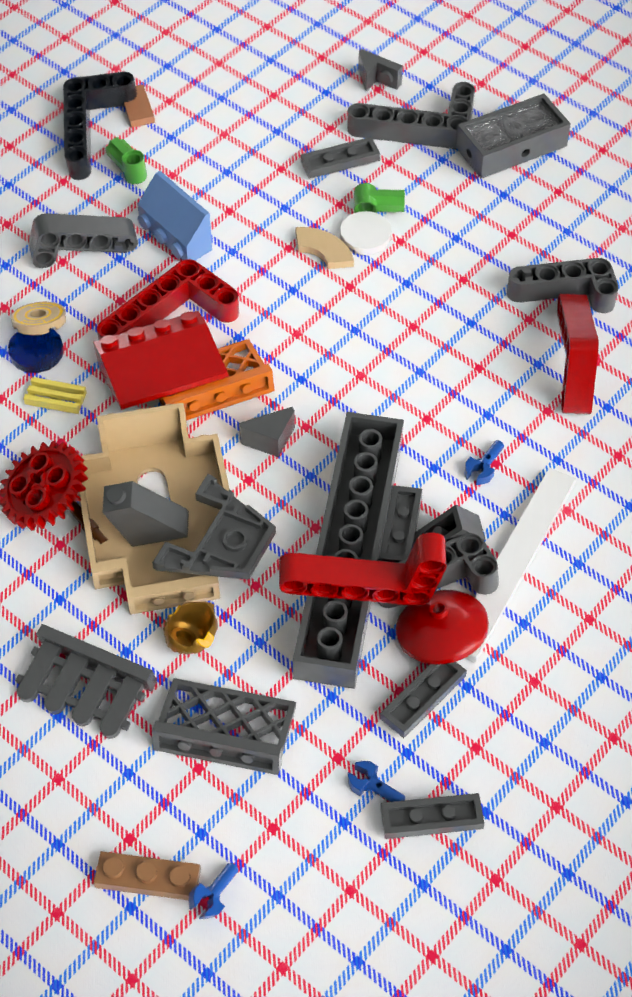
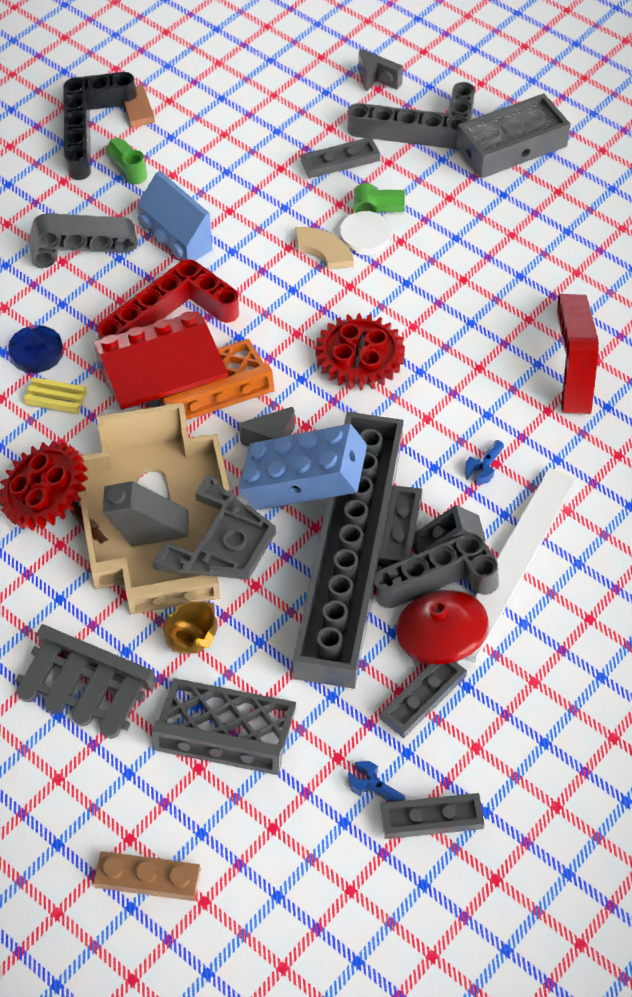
tan tile [11,301,66,335] -> none
blue bar [189,863,238,919] -> none
red beam [279,533,447,606] -> none
dark grey beam [507,258,619,314] -> none
none -> medium blue brick [238,423,367,510]
none -> red gear [315,313,405,390]

